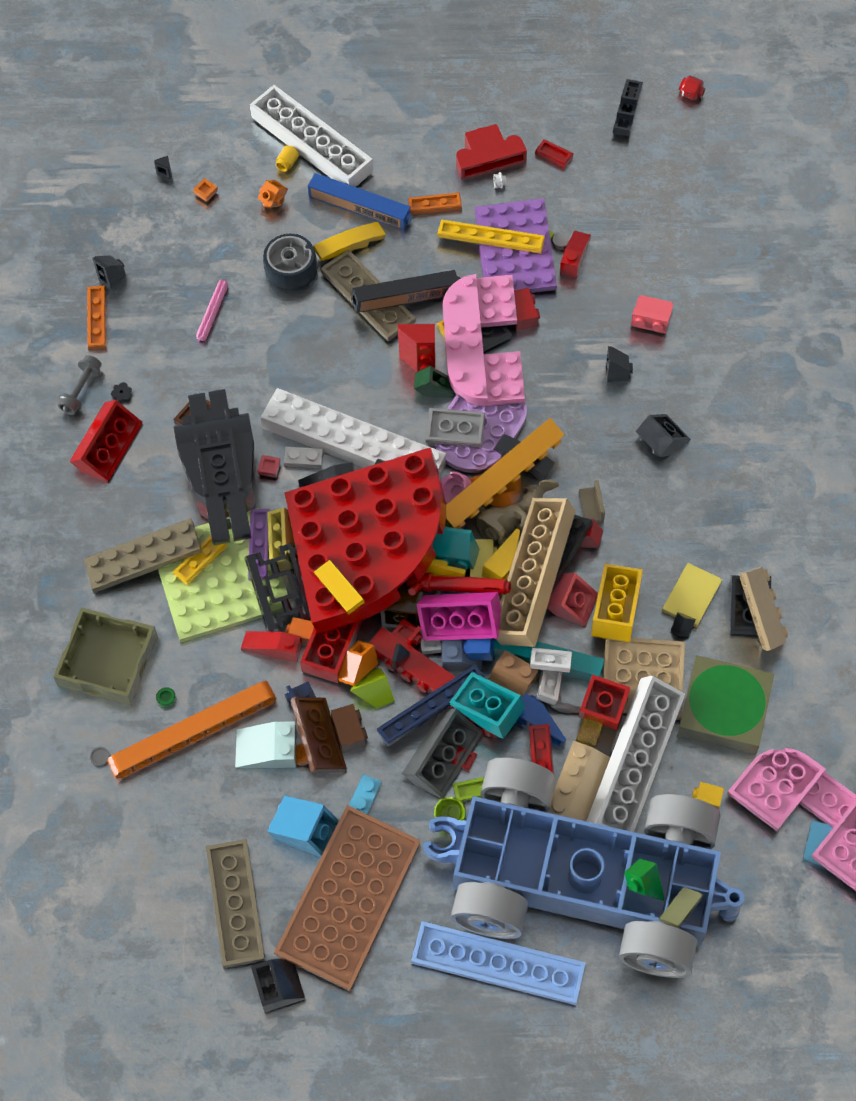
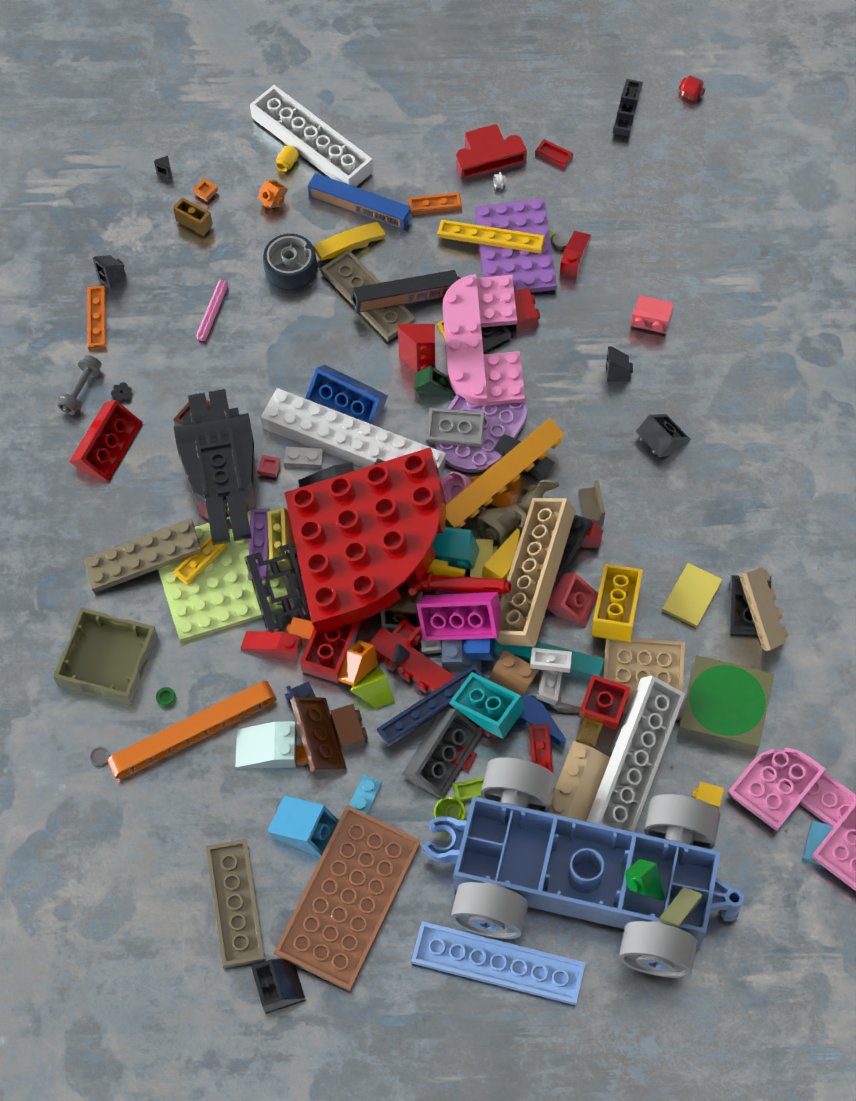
yellow tile [314,560,364,614] -> none
black slope [671,612,696,637] -> none
none -> pearl gold brick [173,198,213,236]
none -> blue slope [305,365,388,425]

